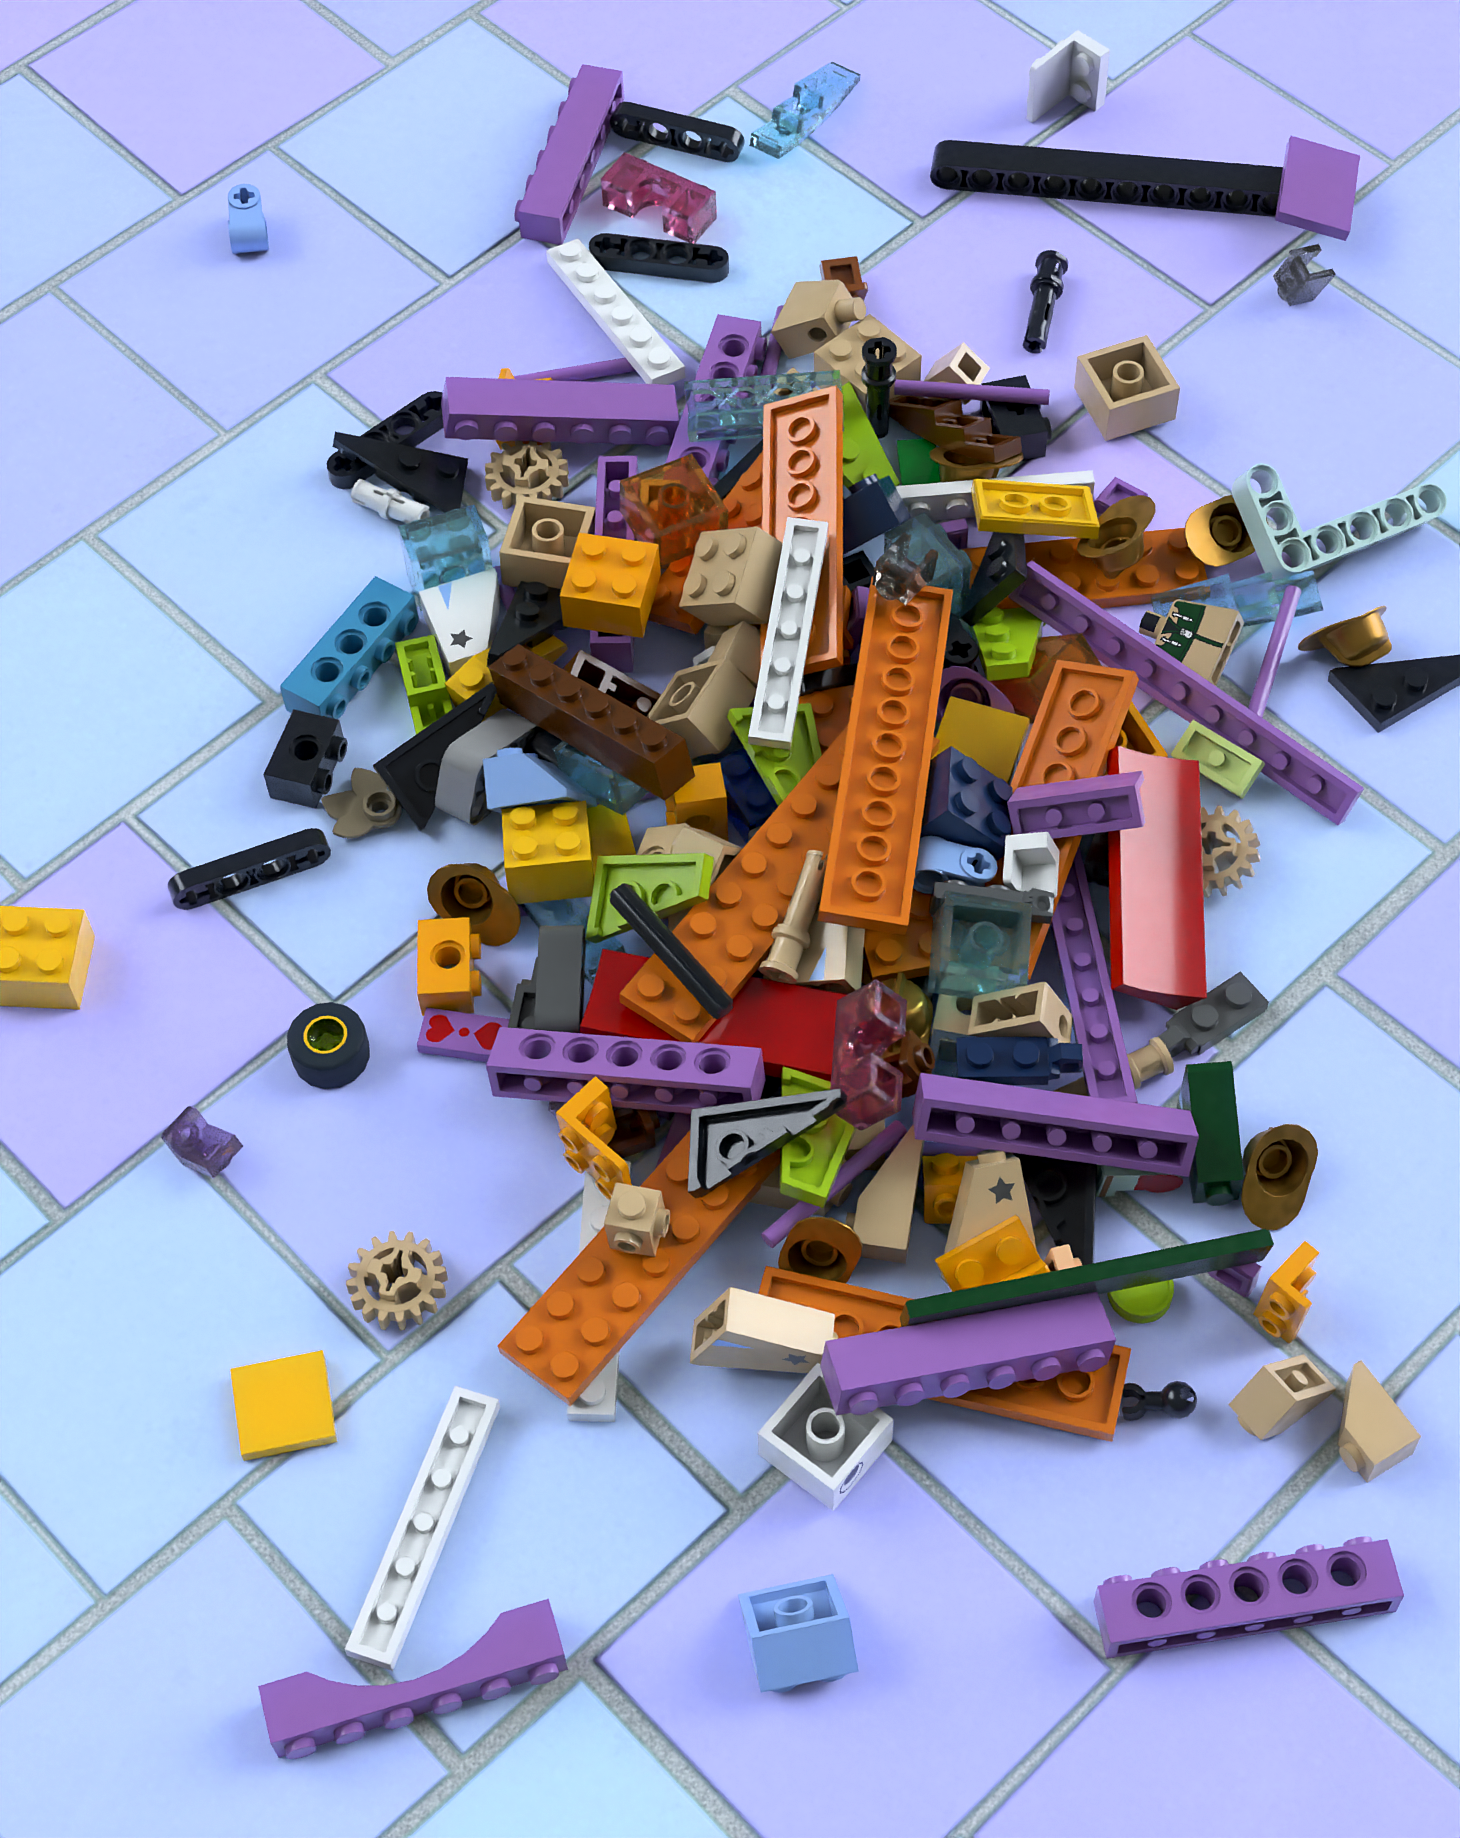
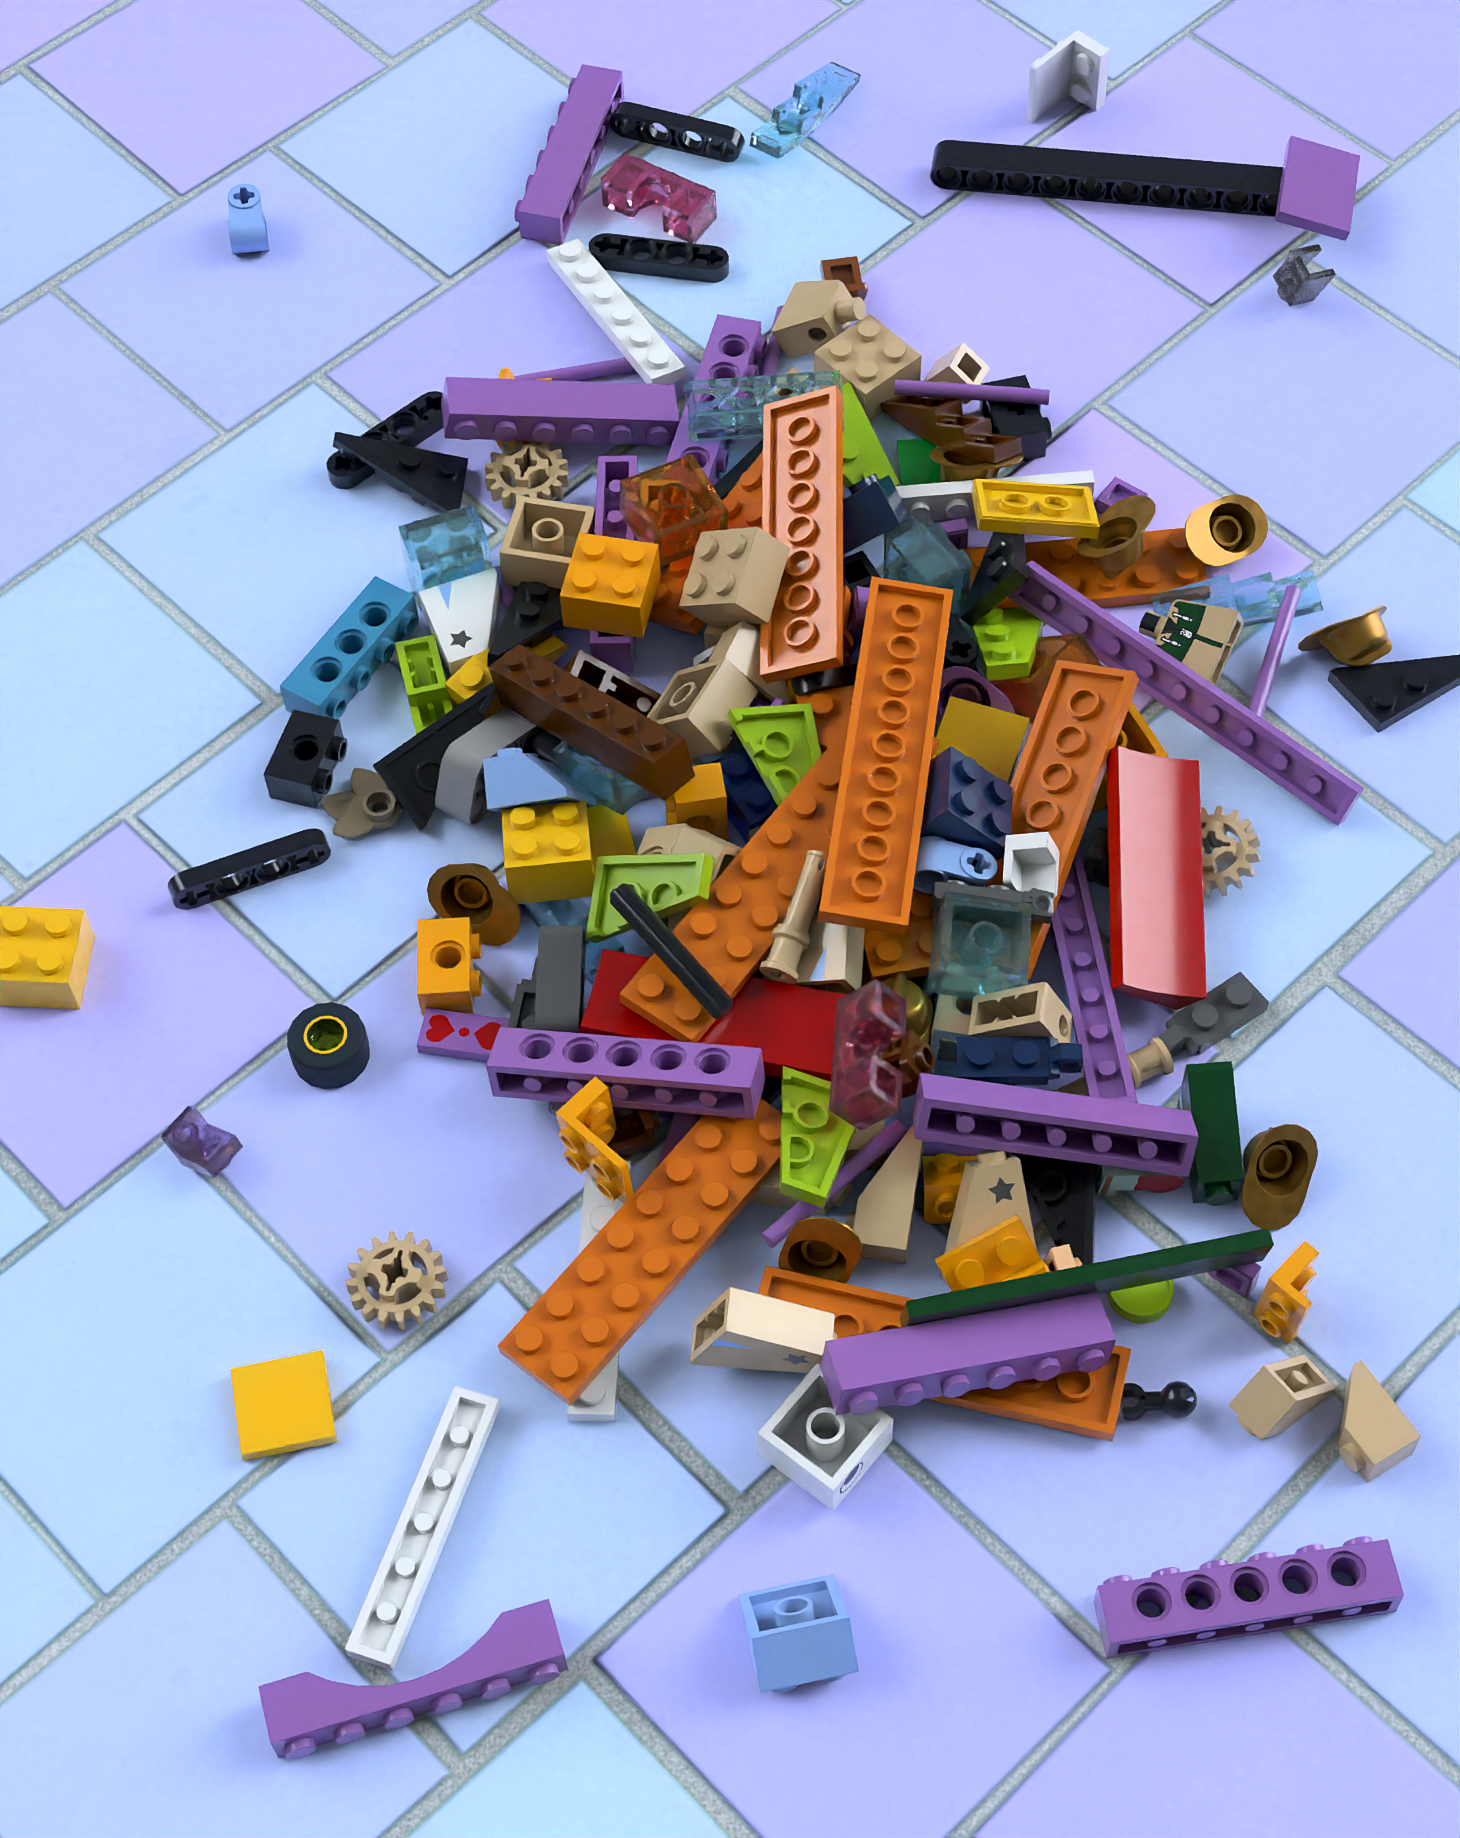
white pin [351,479,430,529] -> none
tan brick [604,1182,670,1257] -> none
wing [688,1088,847,1198] -> none
white plate [748,517,828,750] -> none
black pin [861,337,897,439] -> none
clear smoke window [872,532,939,605] -> none
medium lavender panel [1007,771,1145,839] -> none
black pin [1022,250,1069,354] -> none
tan brick [1074,335,1180,441] -> none
yellowish green plate [1170,720,1265,799] -> none
light aqua beam [1231,463,1448,581] -> none

